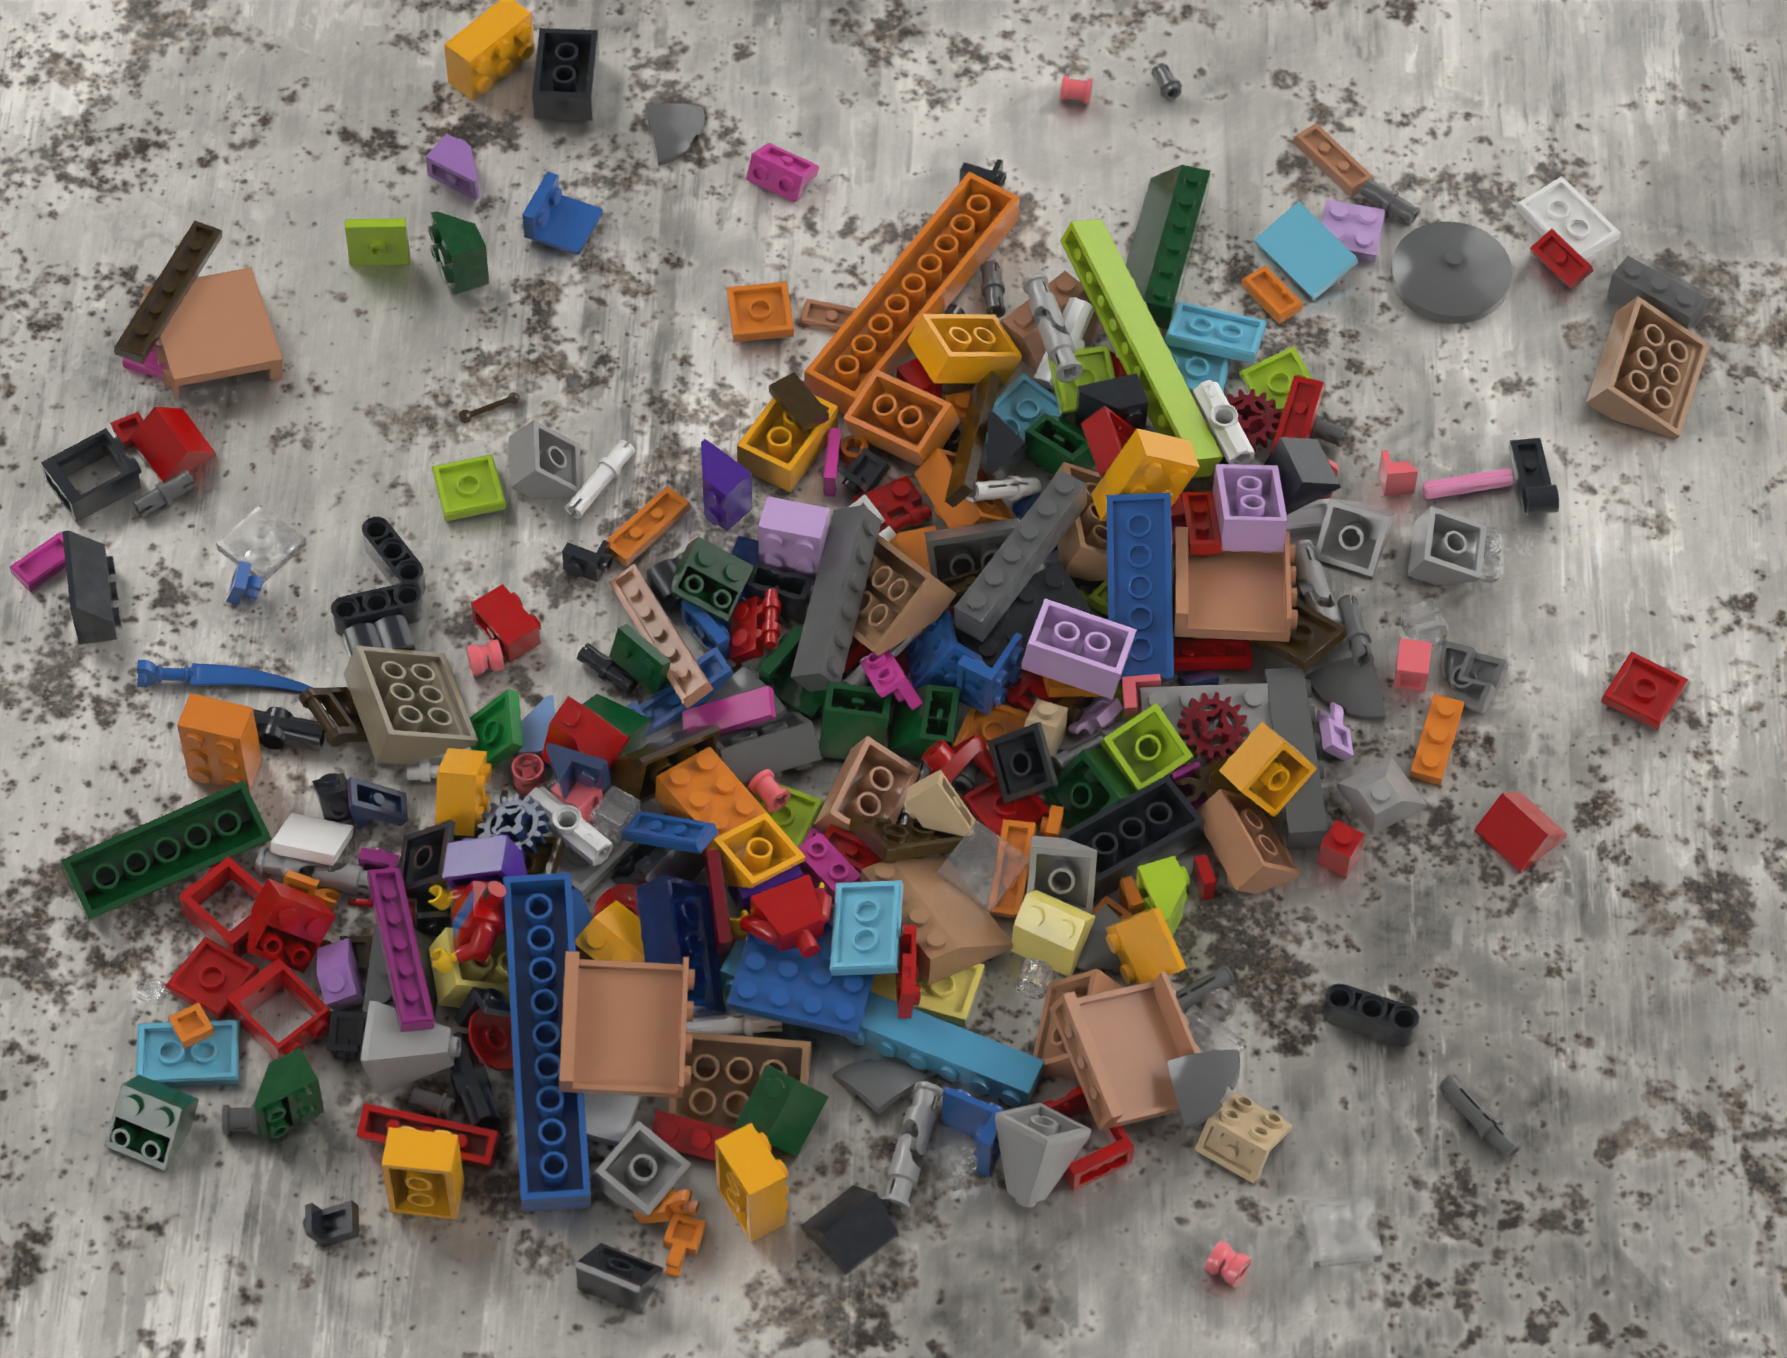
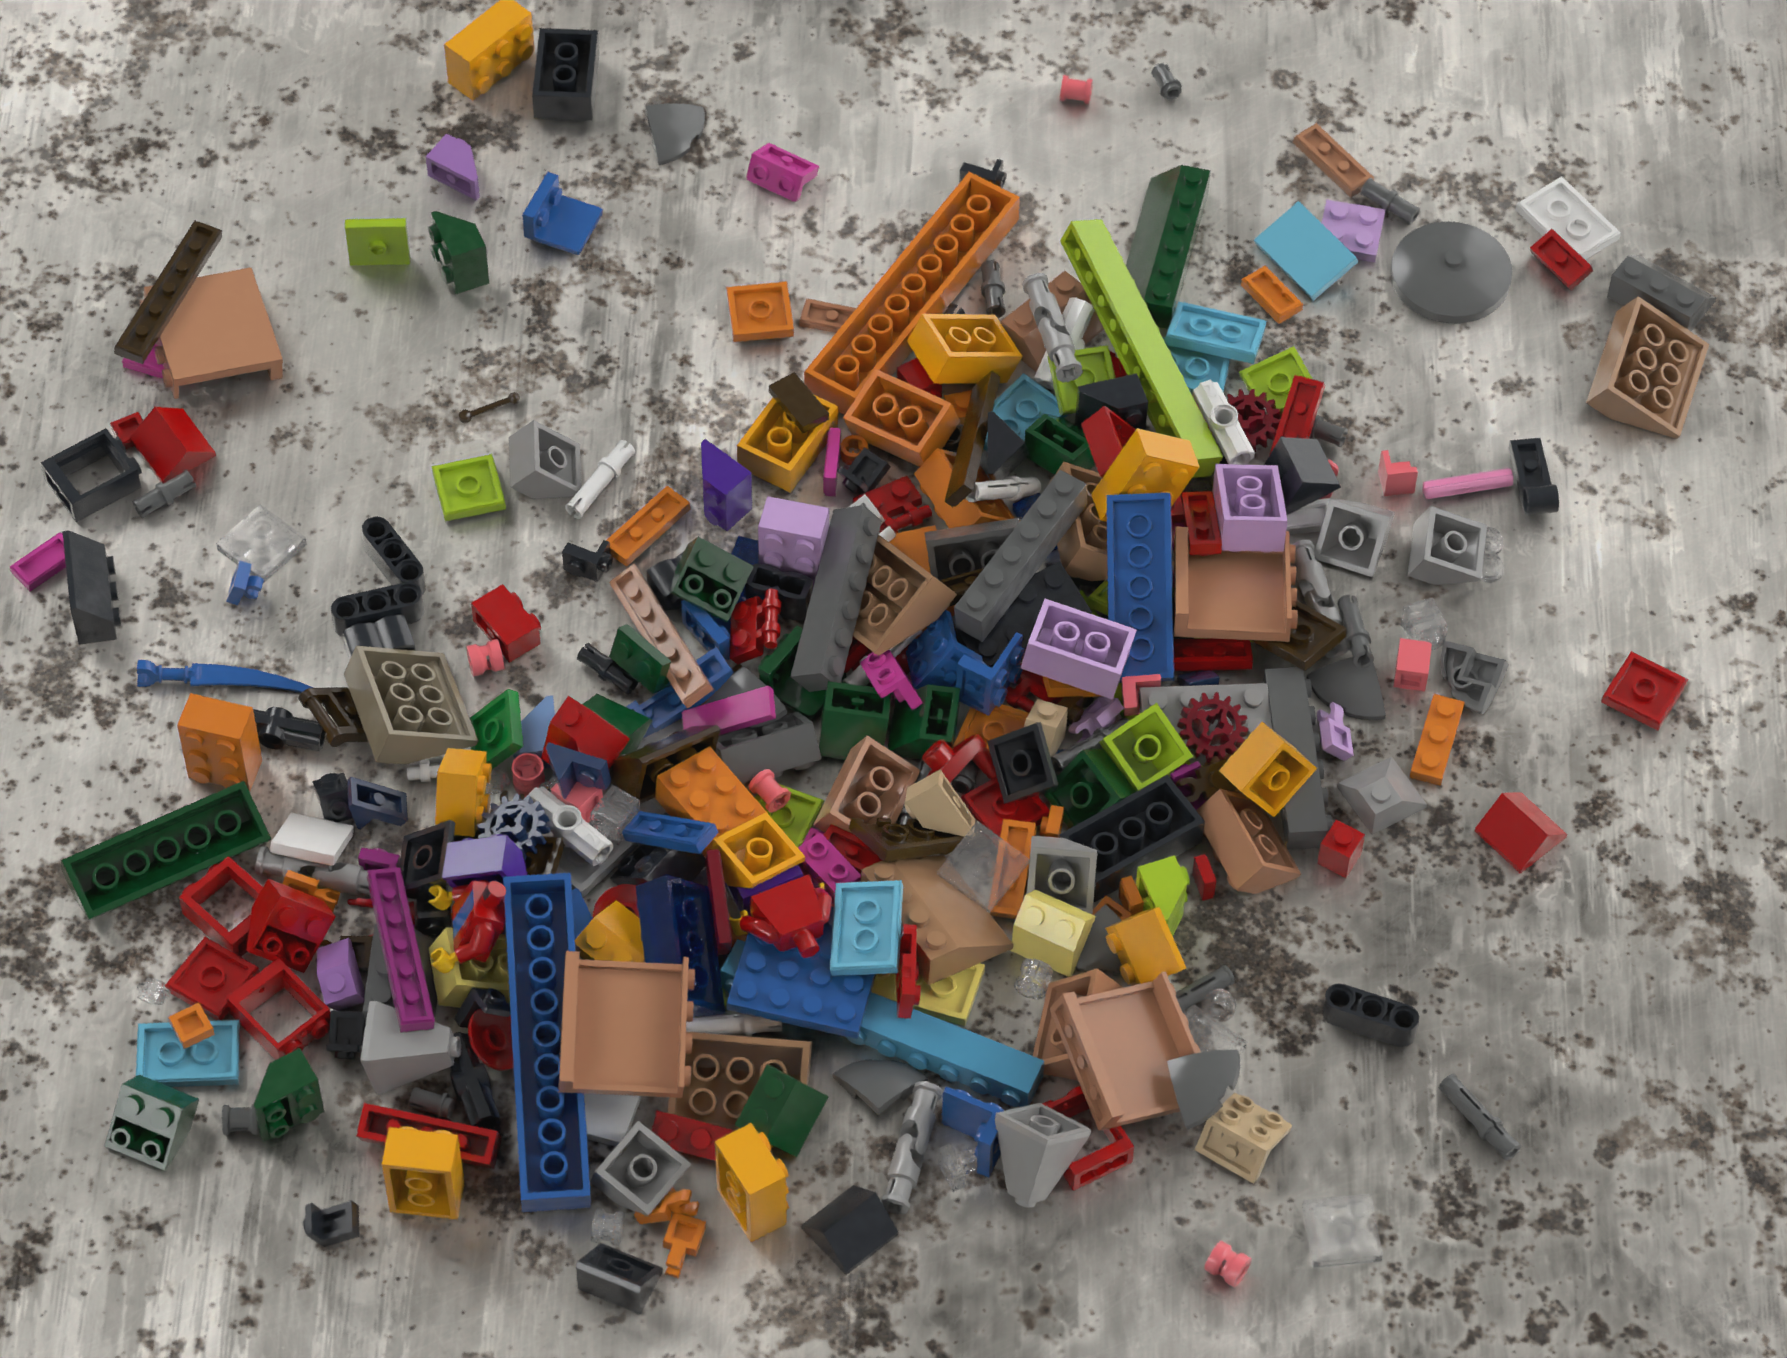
none -> clear wheel [591,1208,625,1246]

